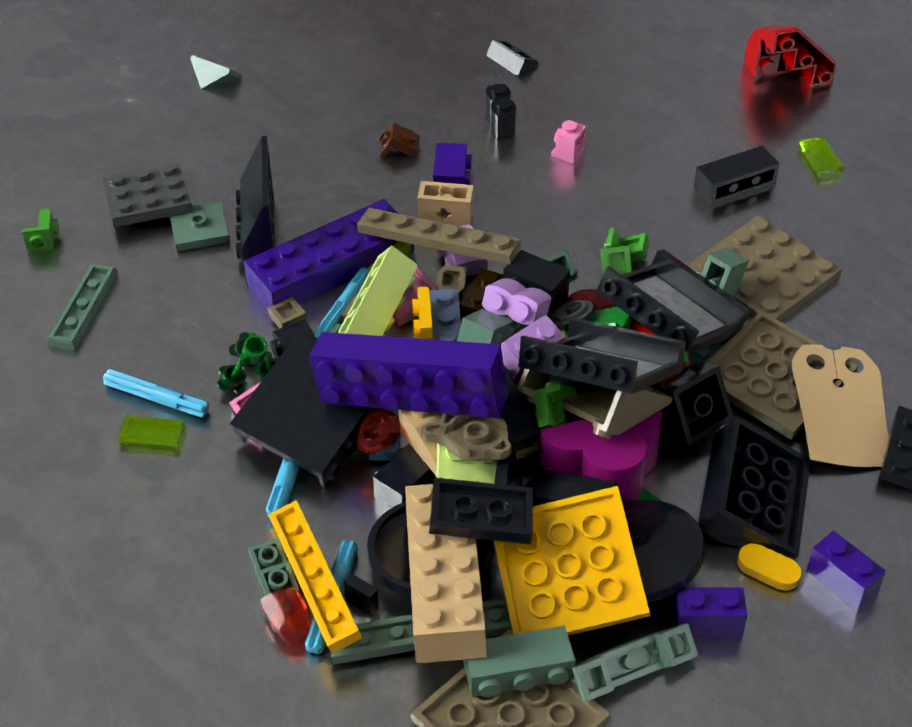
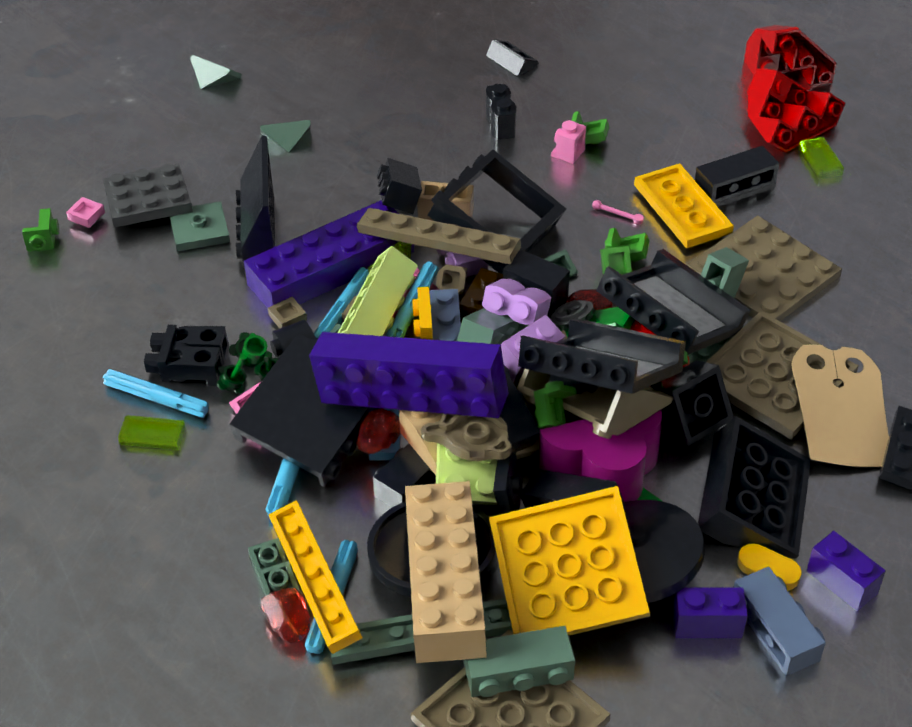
sand green tile [46,263,118,351] -> none
black tile [344,574,379,616] -> none
reddish brown bracket [379,123,420,158] -> none
black plate [429,477,533,544] -> none
dark purple brick [433,143,472,185] -> none
sand green slope [572,623,699,702] -> none
none -> bright pink plate [66,197,105,228]
none -> black hips [144,324,229,386]
none -> sand green slope [260,120,311,152]
none -> black brick [377,158,422,214]
none -> medium azure axle [385,261,439,338]
none -> black window [428,150,567,274]
none -> bright green bracket [571,111,610,144]
none -> bright pink hinge [592,200,644,225]
none -> yellow plate [634,163,734,248]
none -> sand blue brick [734,566,826,676]
none -> red brick [748,68,846,153]

